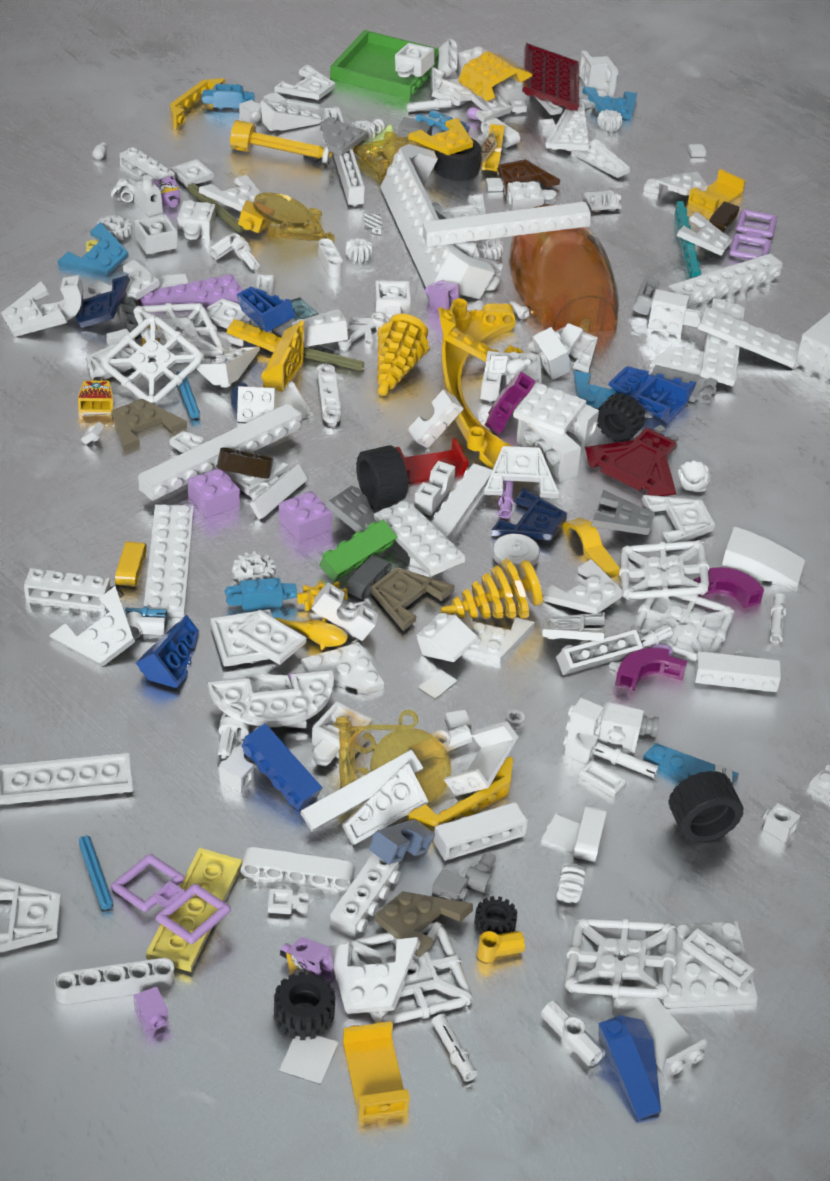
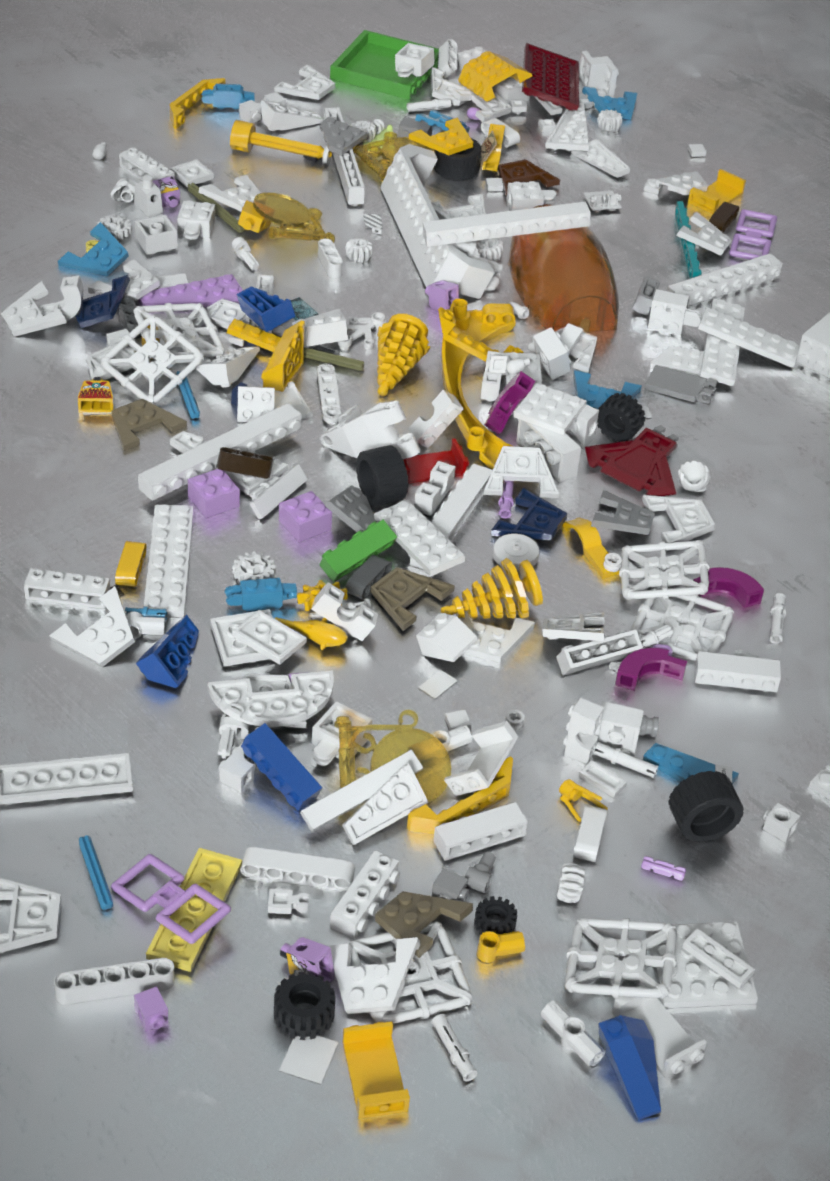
white plate [81,421,104,444] -> none
white piece [209,233,240,260] -> none
white plate [302,642,384,695] -> none
sand blue arch [369,819,435,865] -> none
white brick [374,280,411,323] -> none
white piece [541,814,581,854] -> none
white wing [542,559,623,614] -> none
blue wedge [609,366,696,424] -> none
white wedge [721,526,805,587] -> none
none -> white piece [320,401,421,459]
none -> yellow plant [559,779,608,822]
none -> white bush [603,553,622,572]
none -> lavender axle [641,856,686,881]

